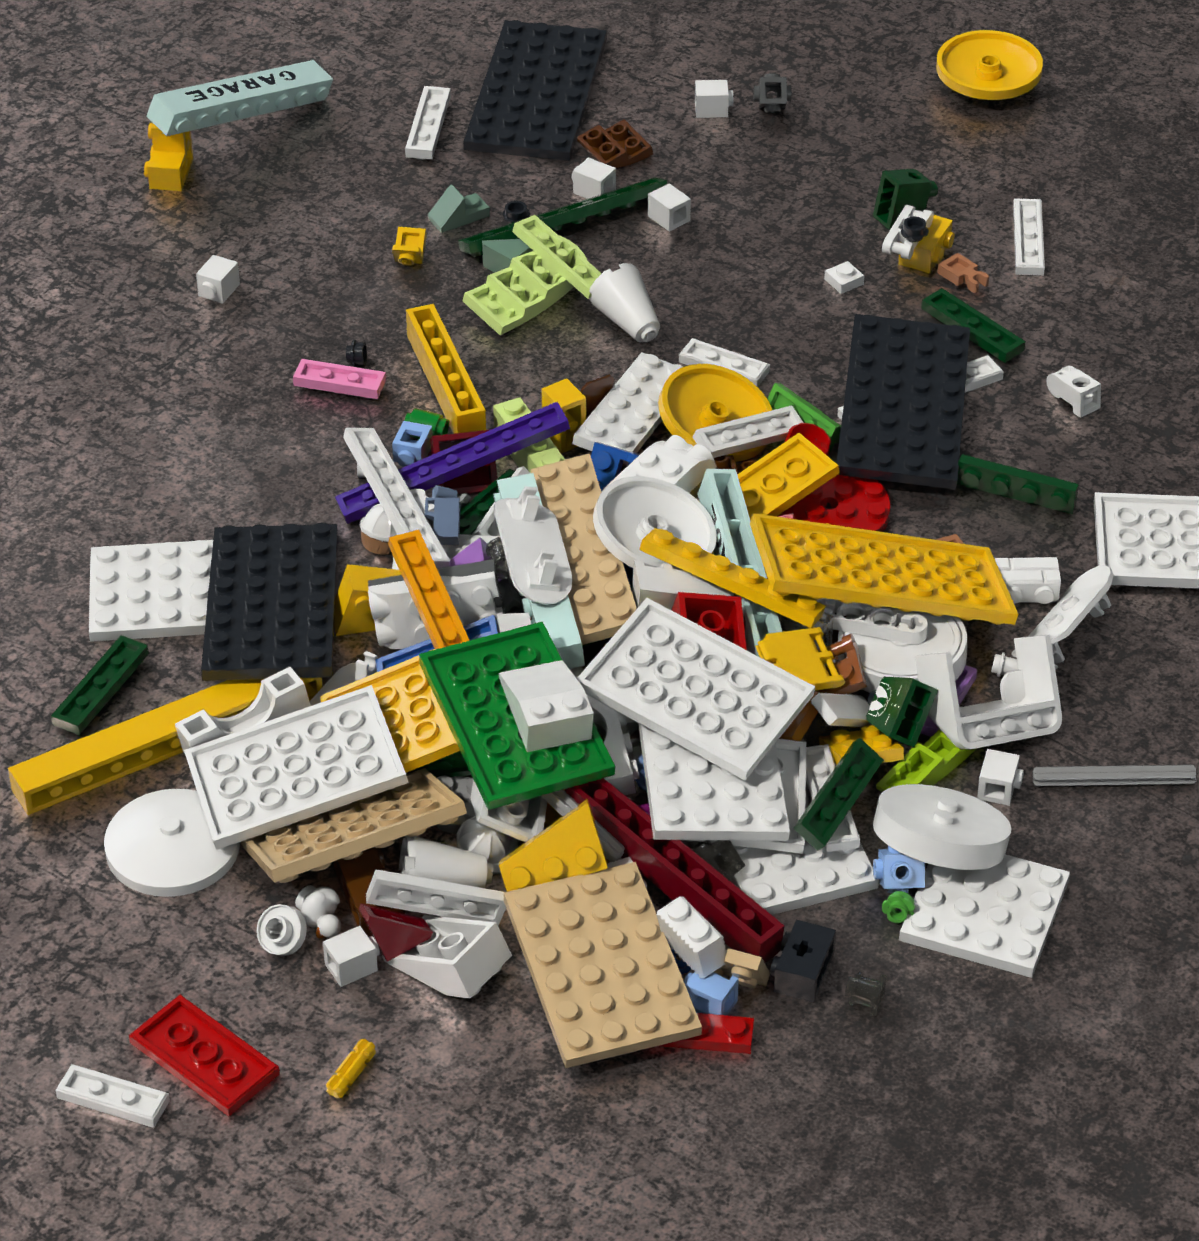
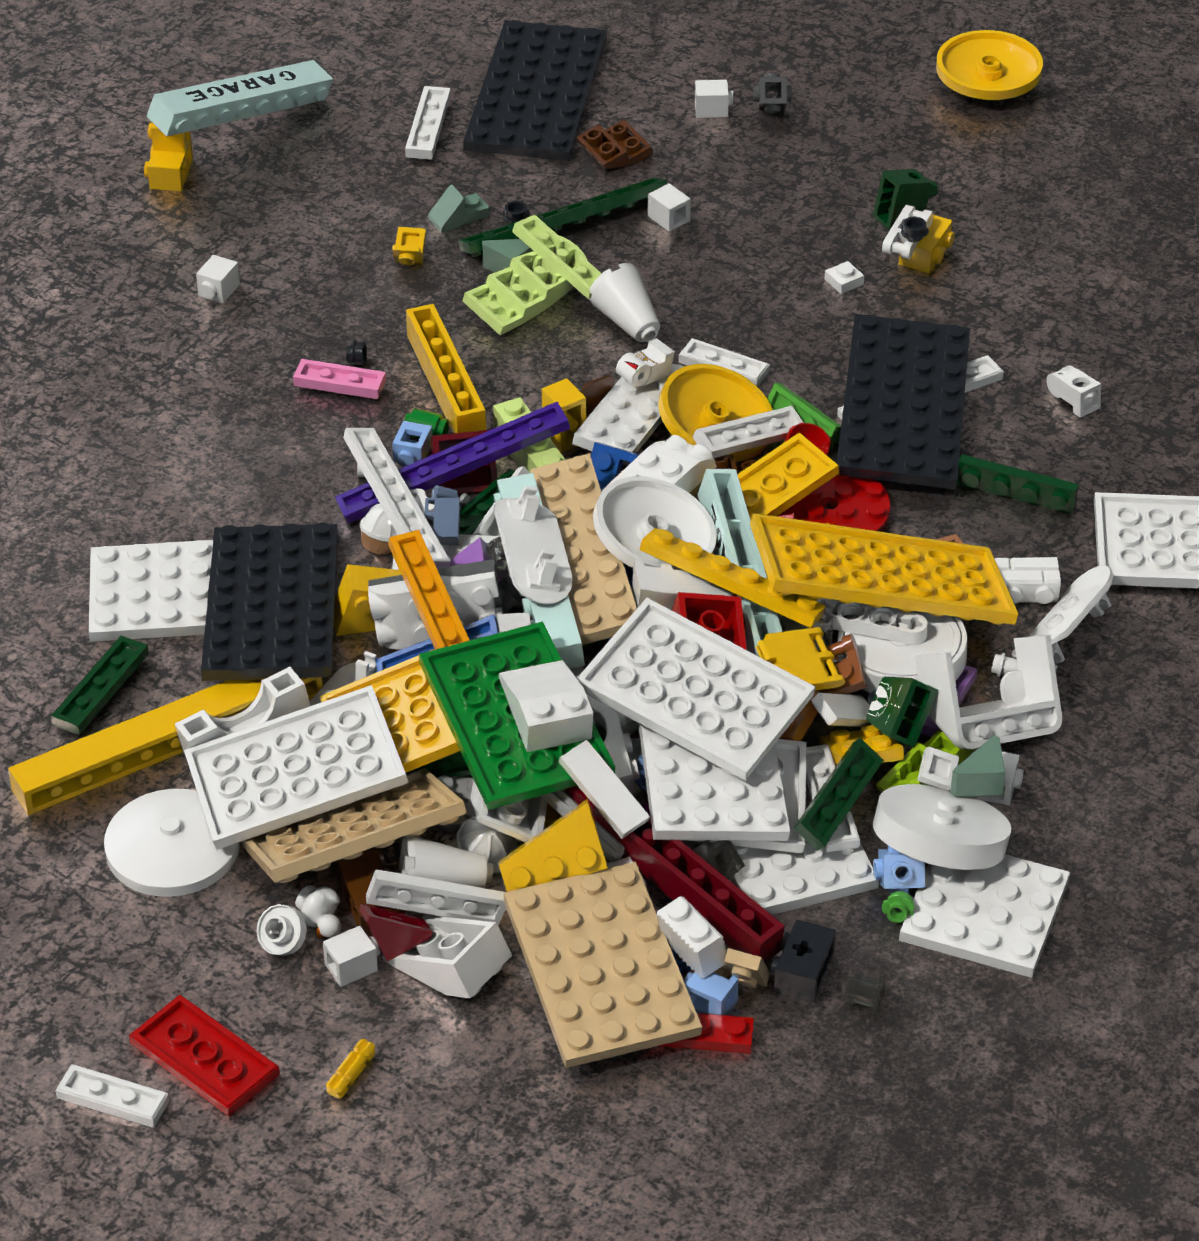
white brick [572,157,616,199] -> none
dark green plate [921,288,1026,363] -> none
nougat plate [937,253,989,293] -> none
white tile [1013,198,1045,276] -> none
light grey axle [1032,765,1197,787] -> none
none -> white tile [559,740,650,839]
none -> white leg [616,338,675,387]
none -> white tile [917,747,959,791]
none -> sand green slope [950,735,1005,797]

